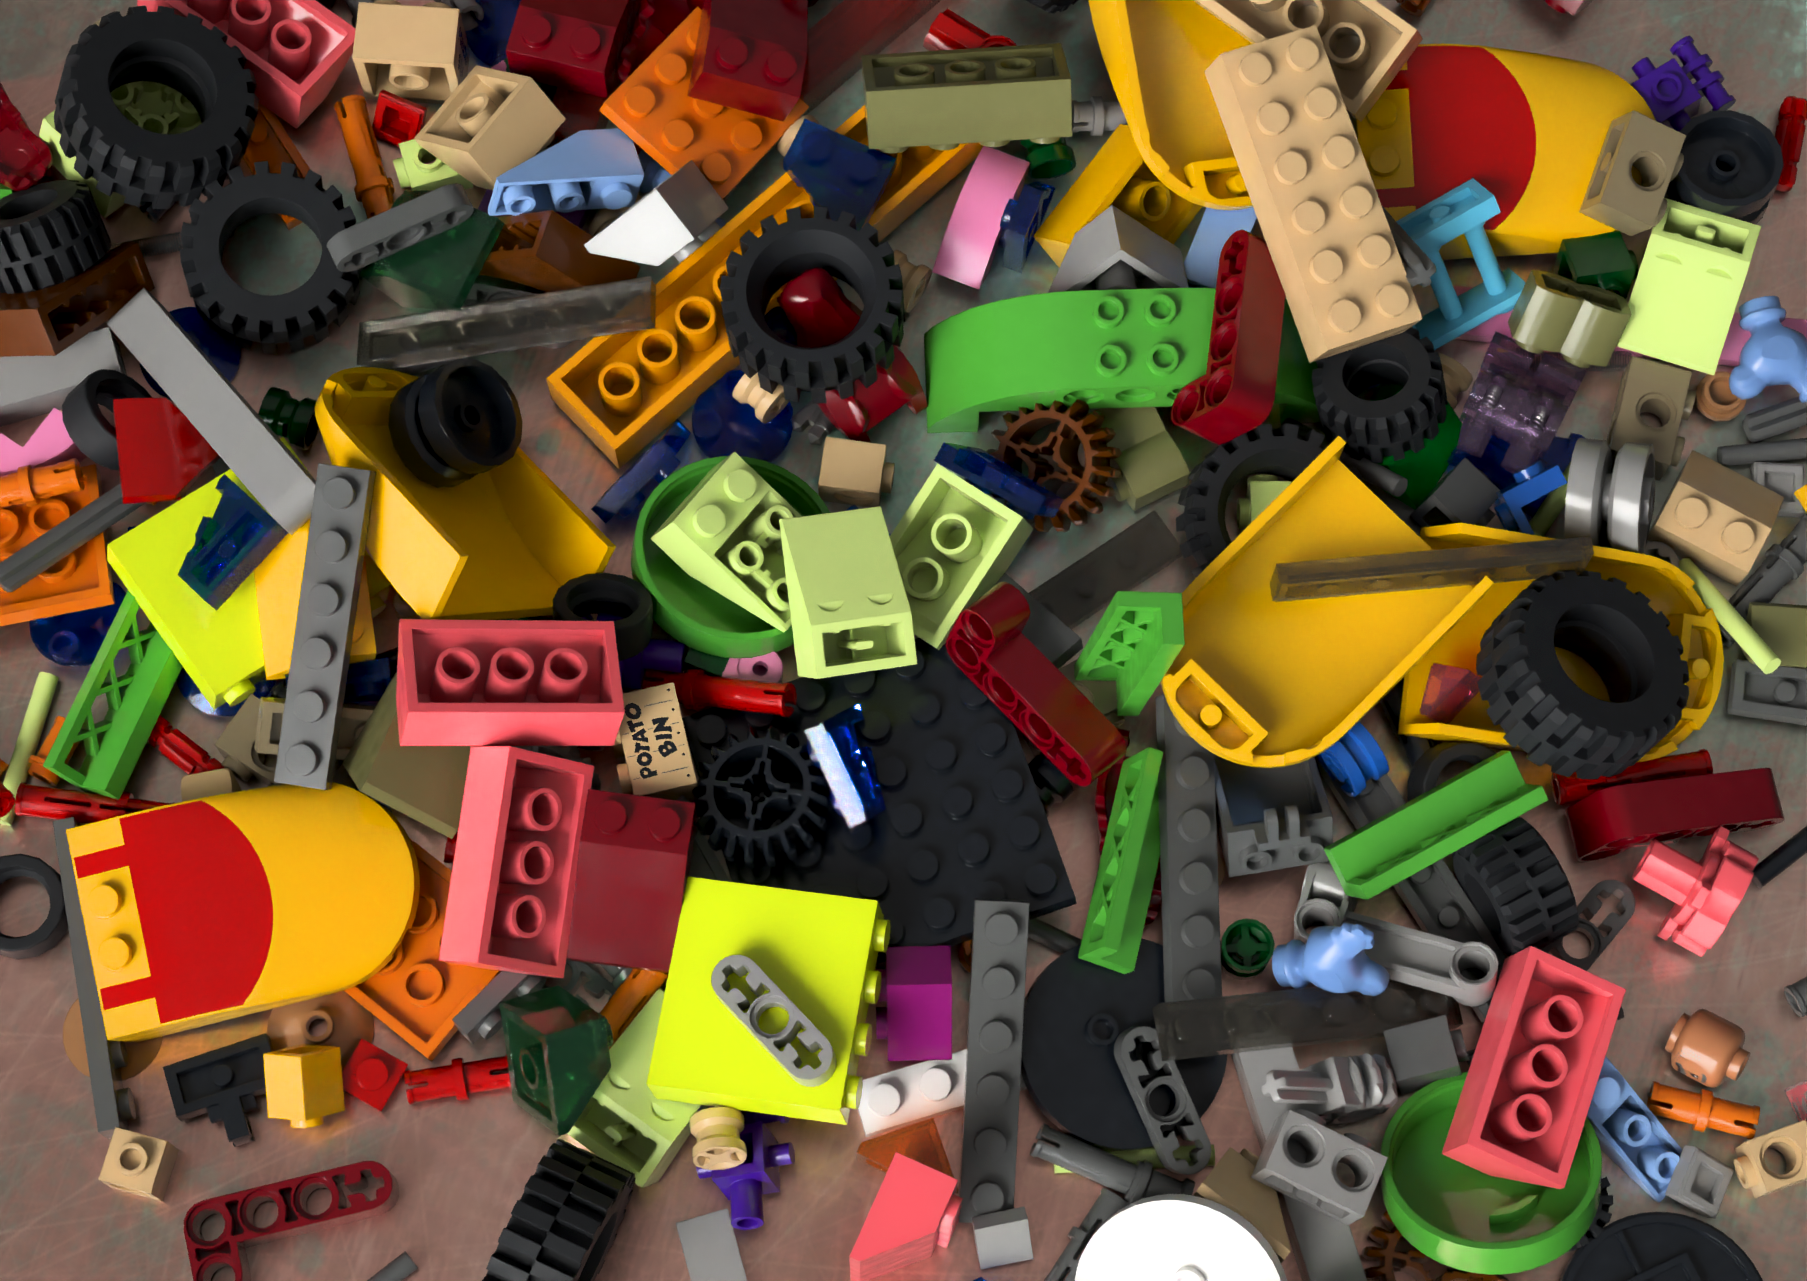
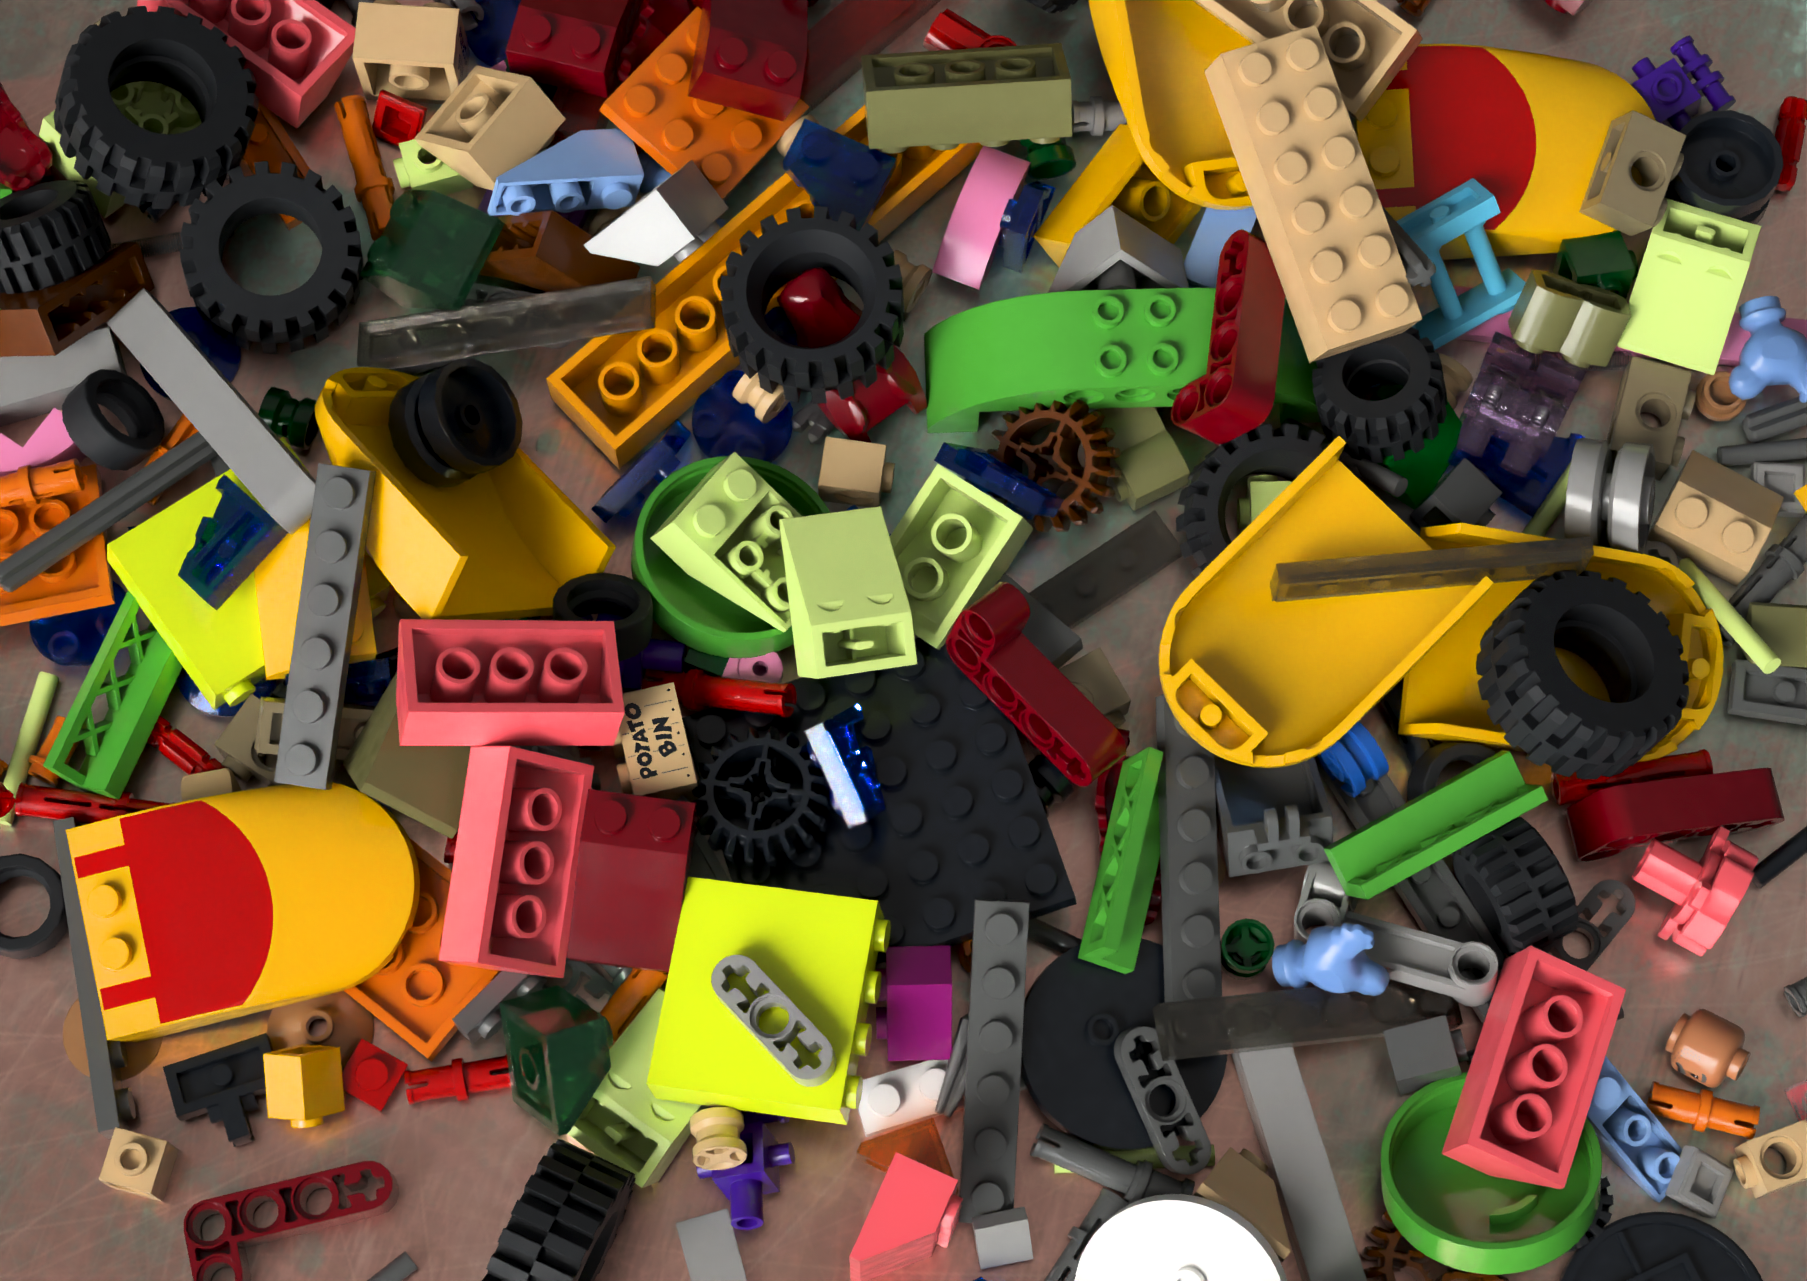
red slope [113,398,220,504] -> none
dark grey beam [327,183,474,272] -> none
bright green fence [1074,591,1185,716] -> none
light grey brick [1251,1109,1388,1225] -> none
light grey gear [1261,1053,1398,1126] -> none
clear pink slope [1420,663,1481,724] -> none
blue bracket [1494,460,1567,535] -> none
none -> flat silver piece [935,1014,968,1118]

